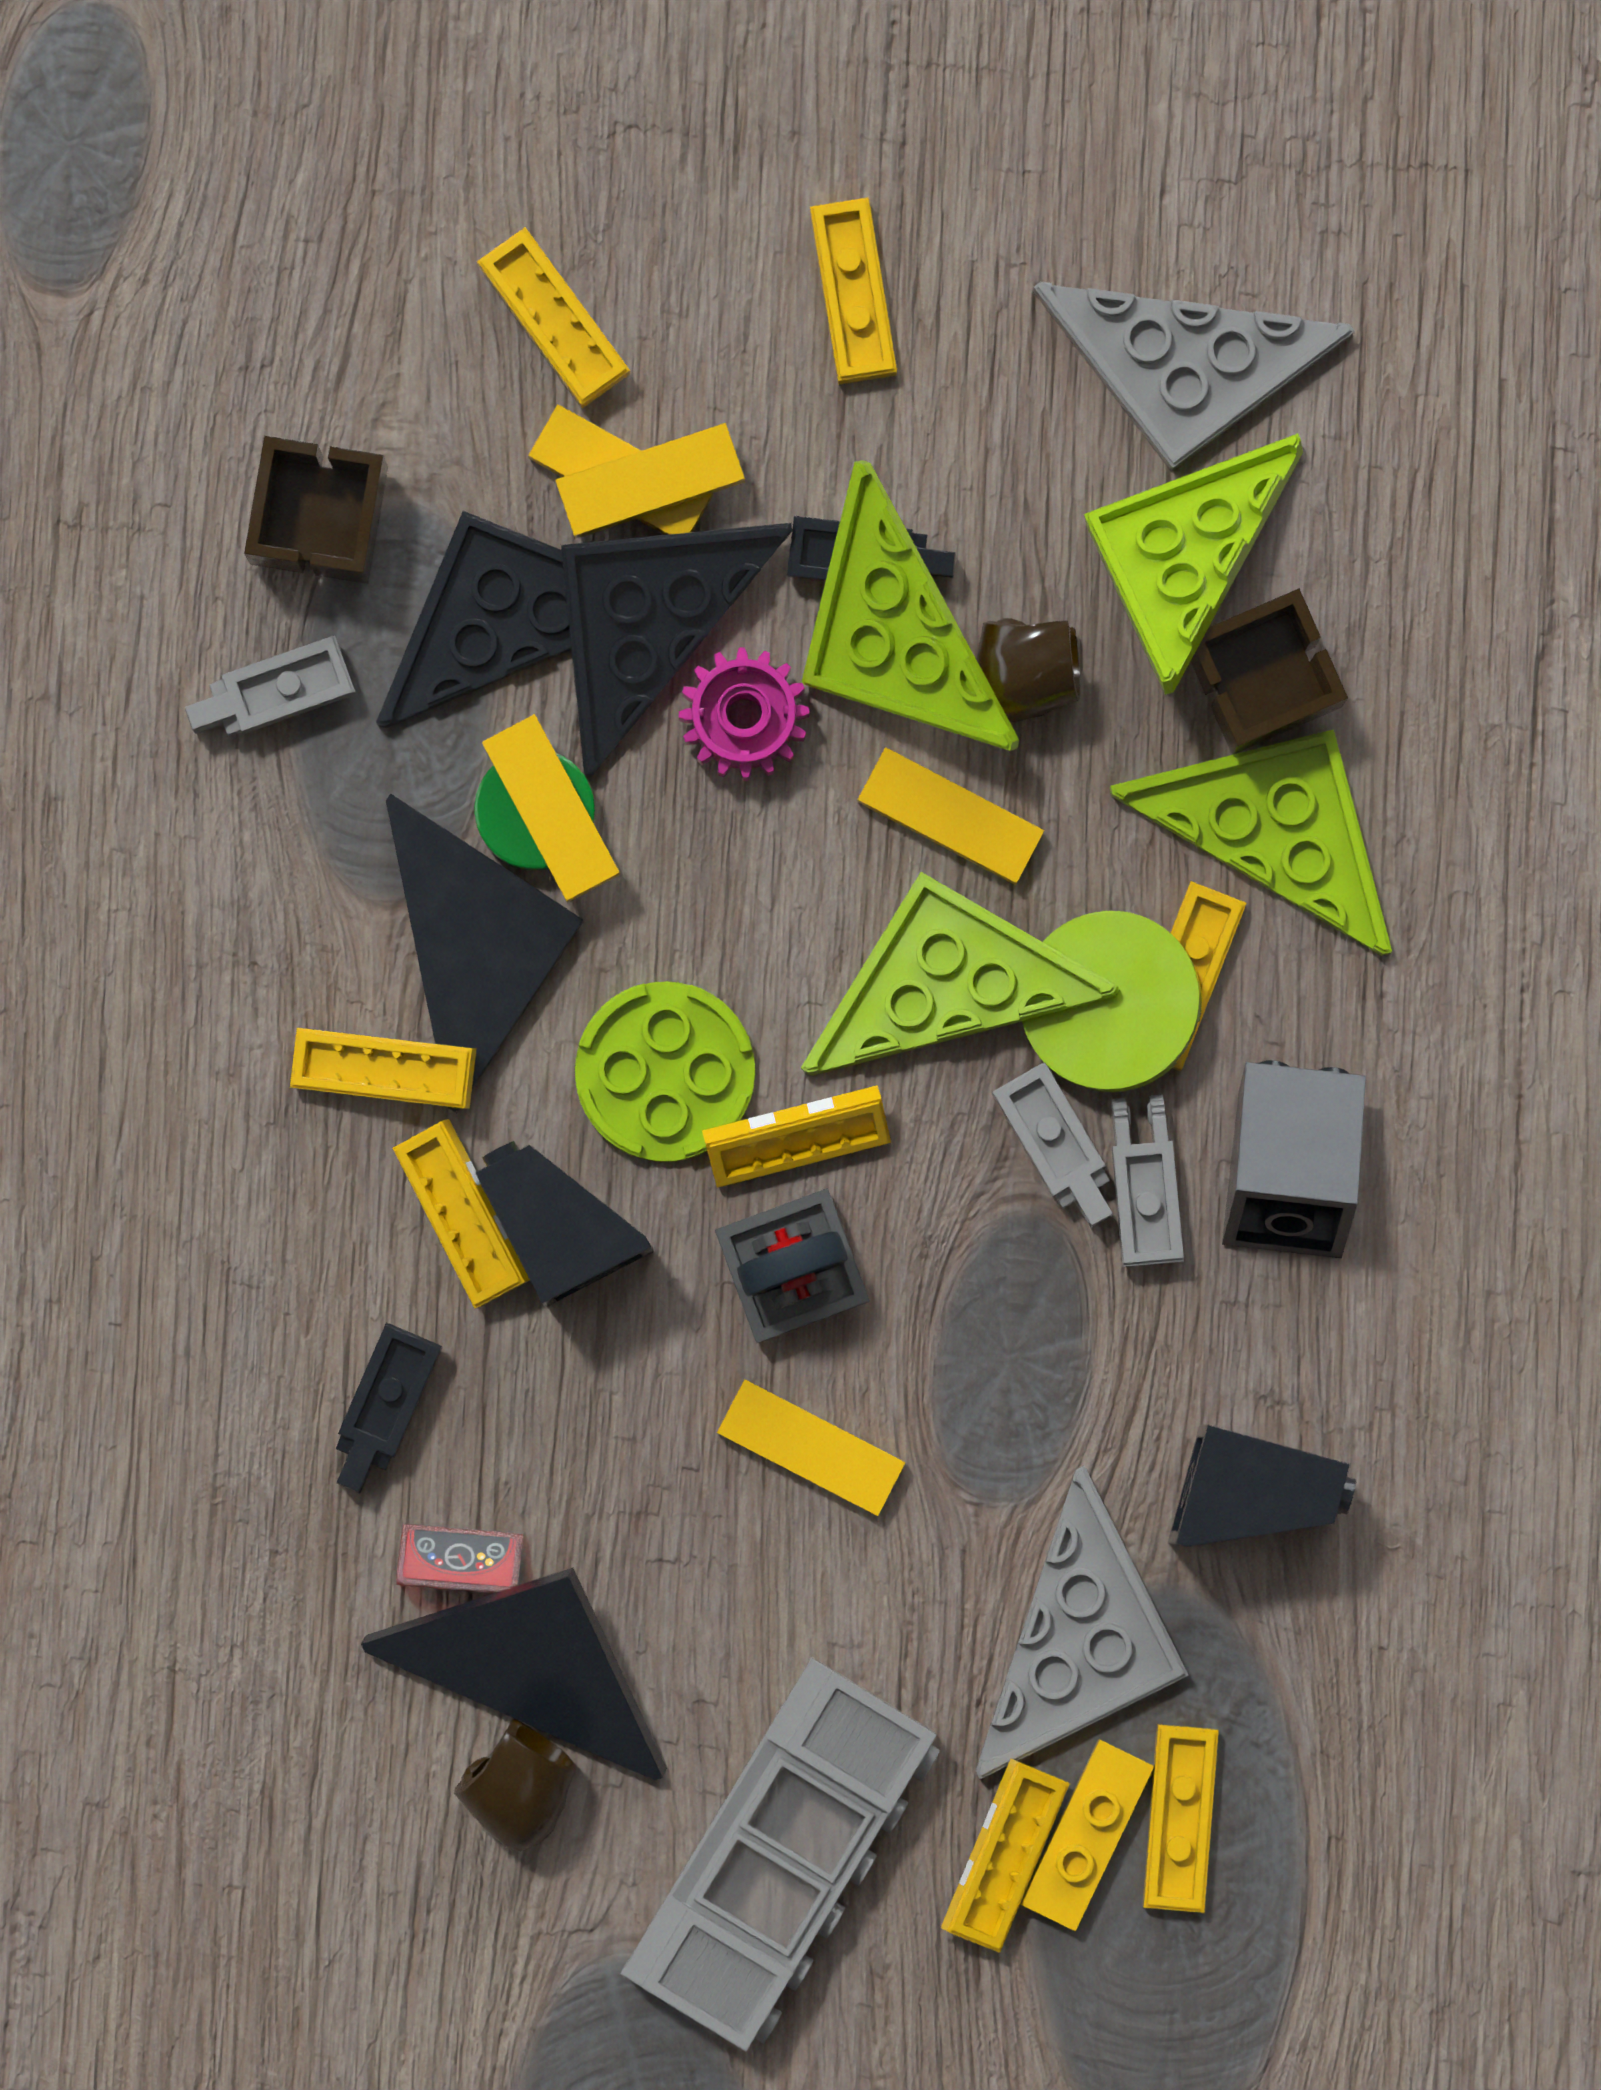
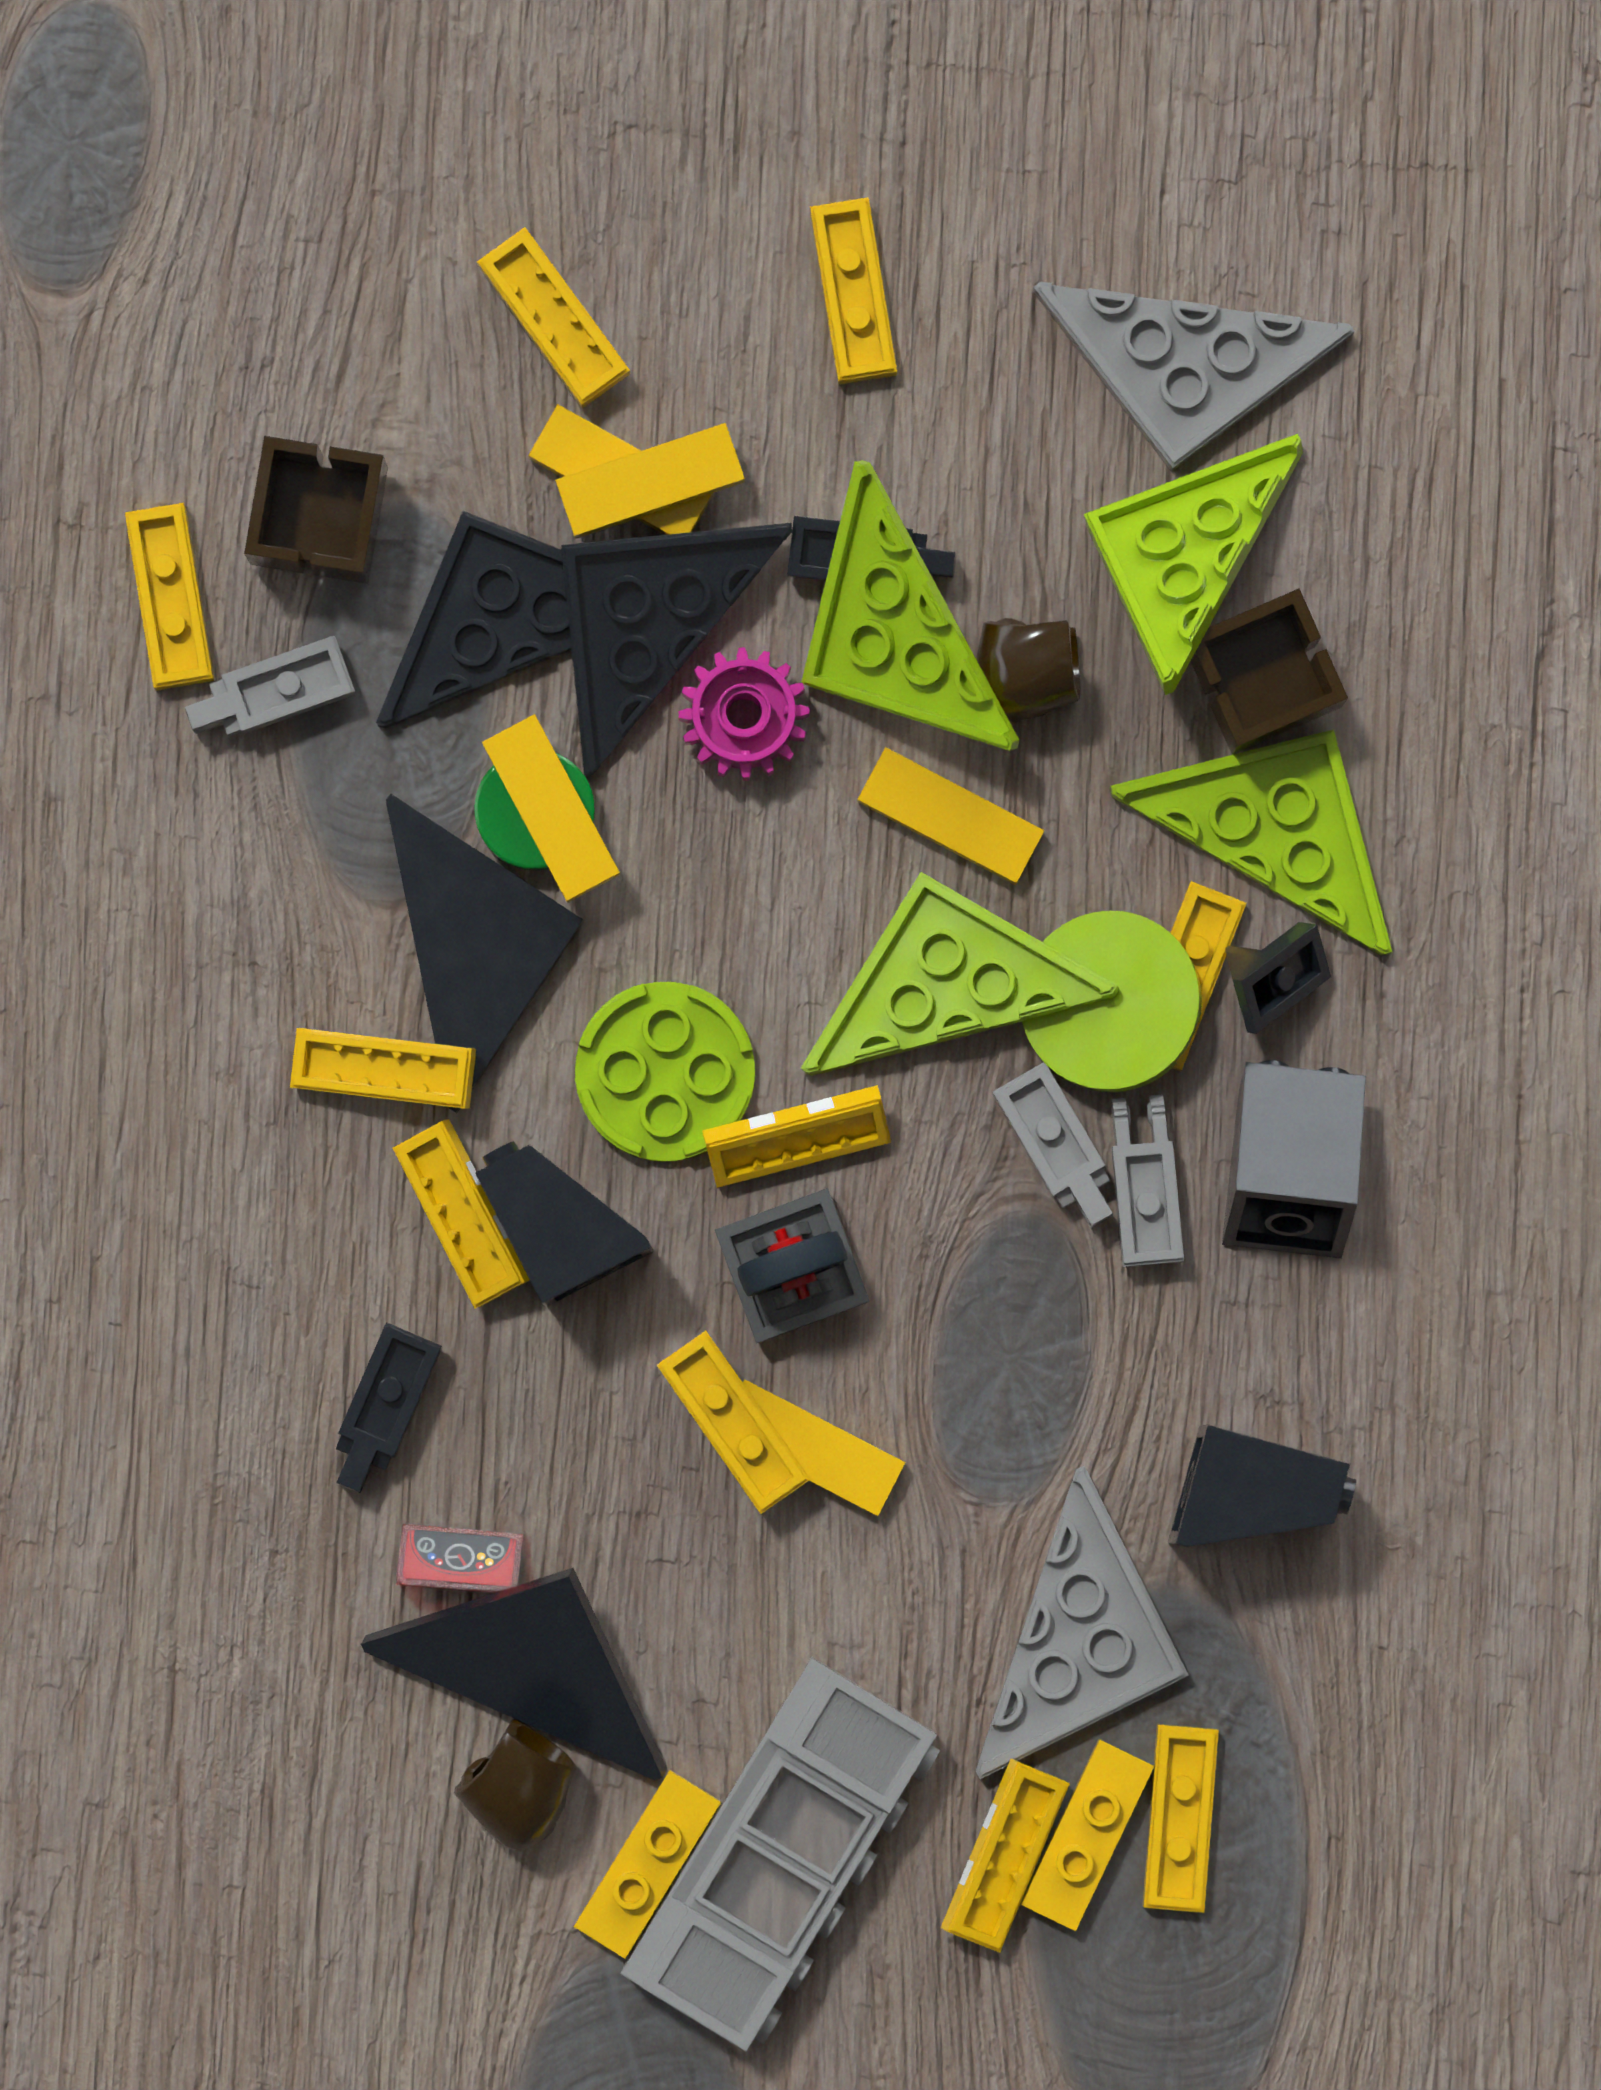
none -> yellow tile [125,503,215,691]
none -> yellow plate [573,1770,721,1959]
none -> yellow tile [657,1331,810,1514]
none -> black slope [1225,922,1331,1034]

